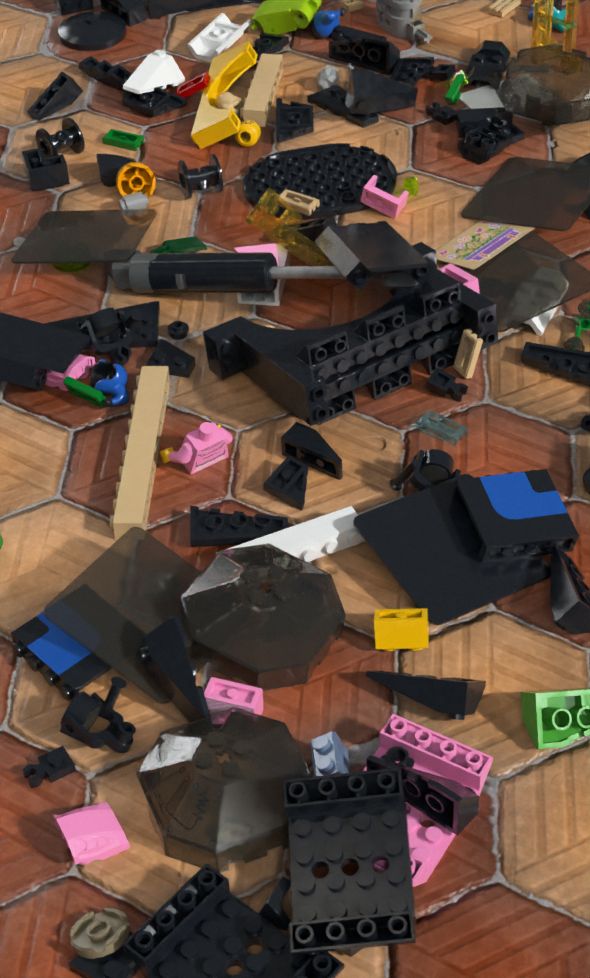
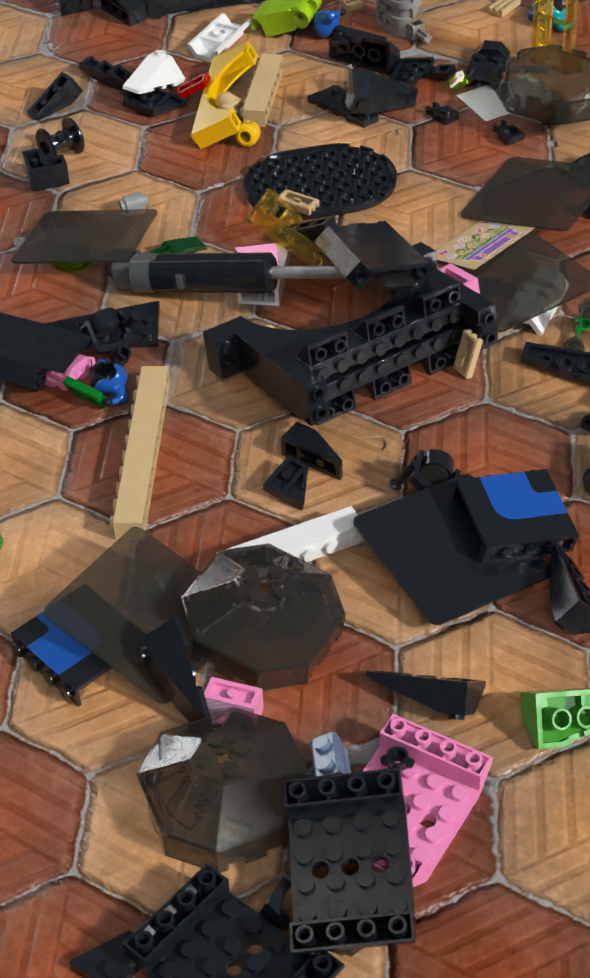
black plate [22,746,76,788] -> none
bright pink slope [52,802,130,865] -> none
black dish [58,11,127,51] -> none
black piece [59,677,136,753] -> none
dark tan tile [70,908,130,959] -> none
black slope [96,154,136,187] -> none
green tile [102,129,144,151] -> none
light orange cylinder [116,162,156,197] -> none
black wing [146,339,196,378] -> none
bright pink torso [160,422,233,475] -> none
black plate [167,321,189,340] -> none
black hose [178,154,223,199] -> none
black wing [190,506,288,547] -> none
black wing [253,32,289,66] -> none
black wing [276,98,314,143] -> none
light grey rock [317,65,339,90] -> none
bright pink panel [360,175,409,219] -> none
black wedge [366,755,479,836] -> none
yellow brick [374,608,429,651] -> none
clear neon green tile [403,176,419,197] -> none
clear light blue tile [416,410,467,446] -> none
black plate [425,368,468,402] -> none
green tile [445,73,464,104] -> none
black slope [456,107,513,138] -> none
black slope [458,126,513,165] -> none

